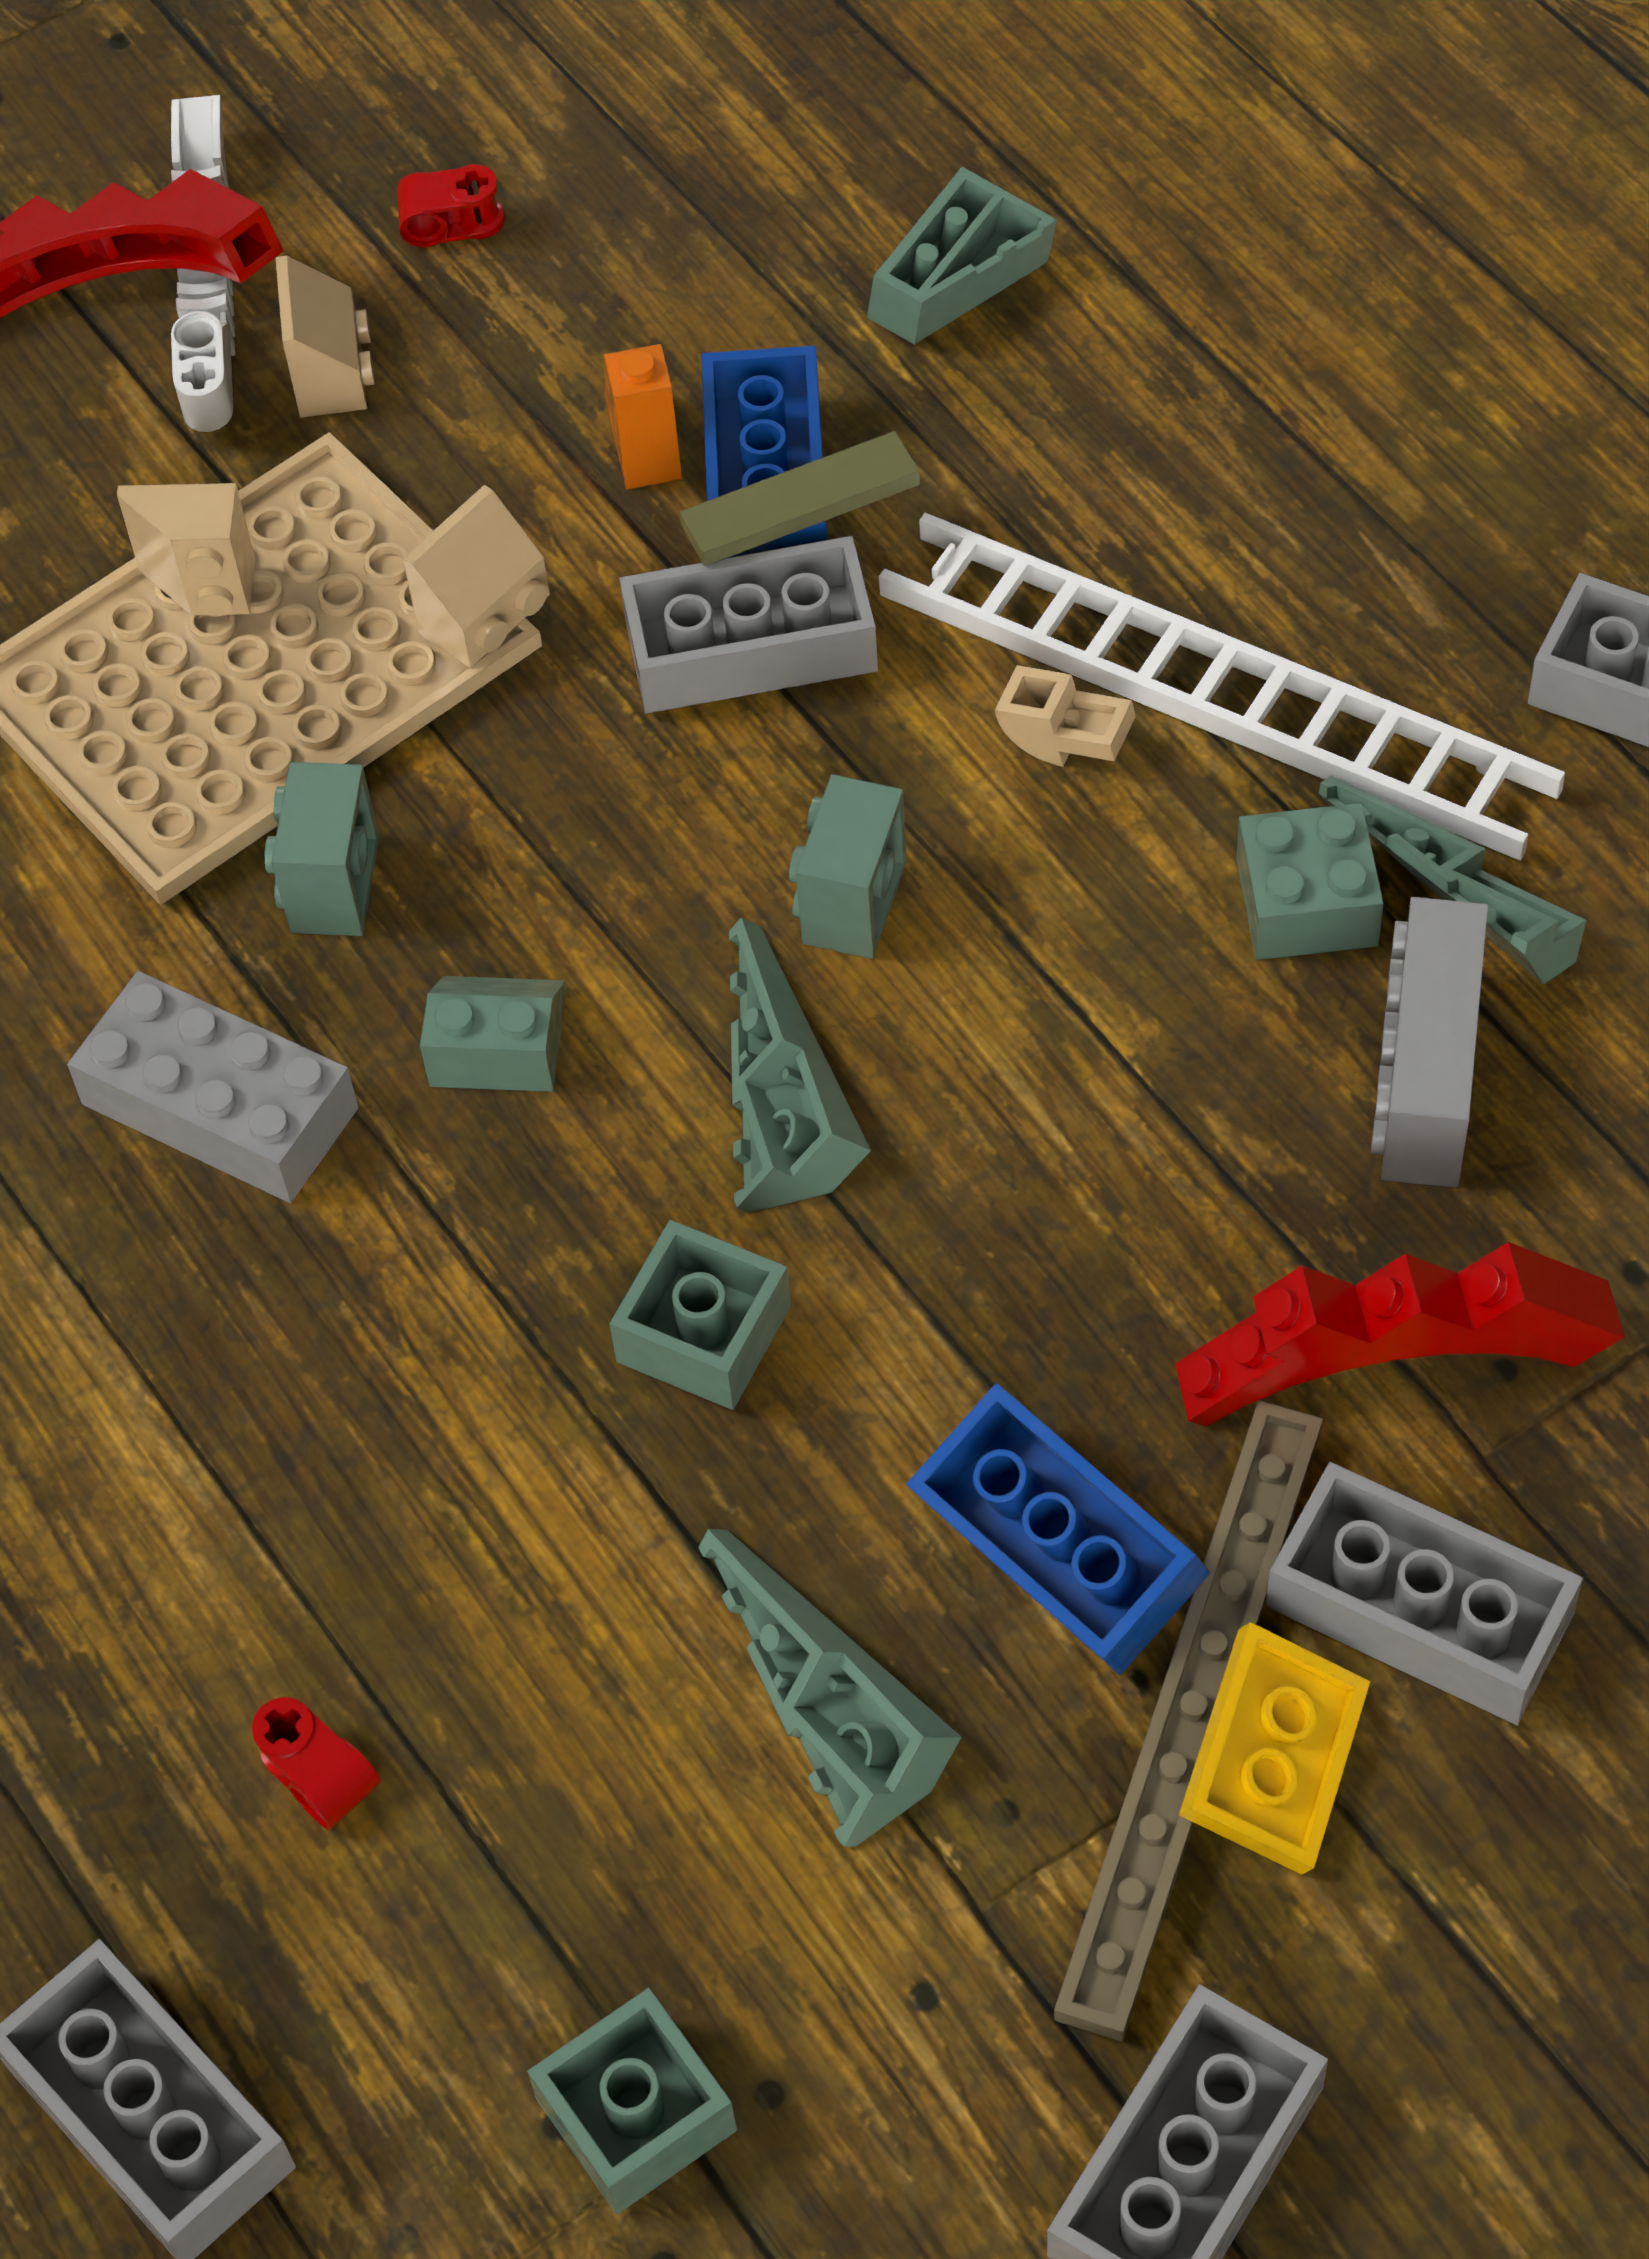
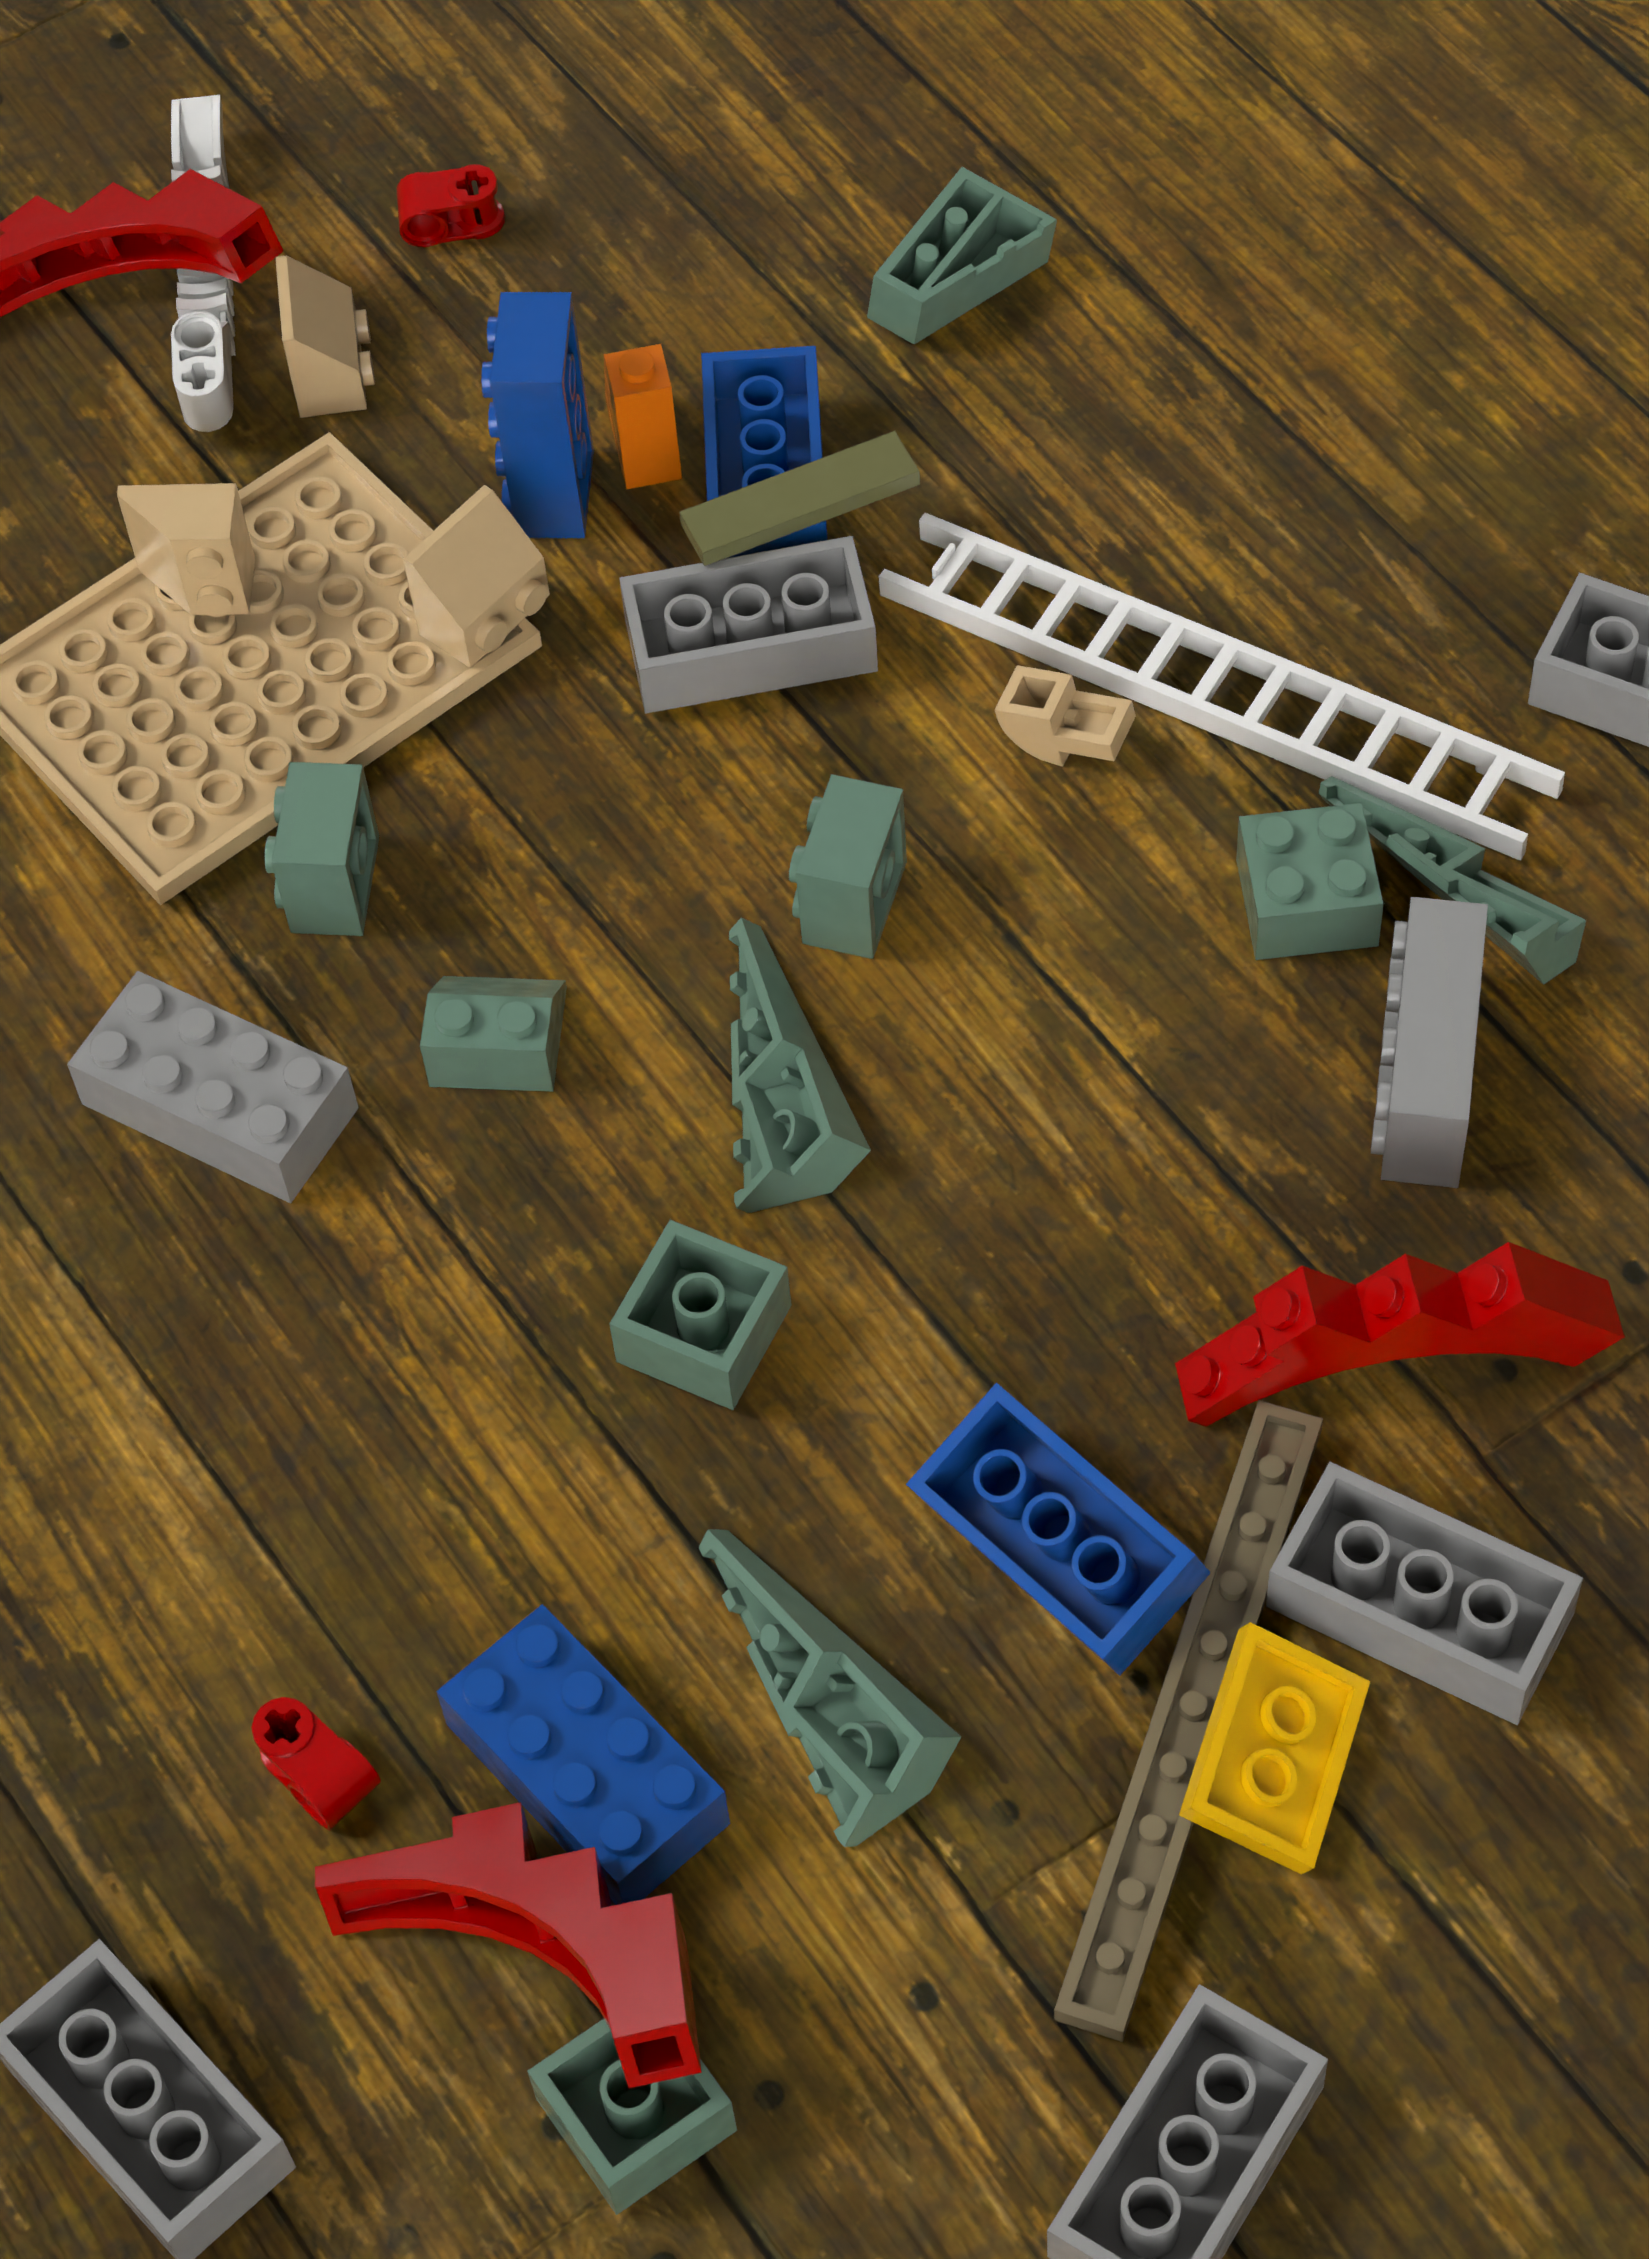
none -> red arch [315,1802,702,2088]
none -> blue brick [436,1604,730,1905]
none -> blue brick [481,292,594,538]

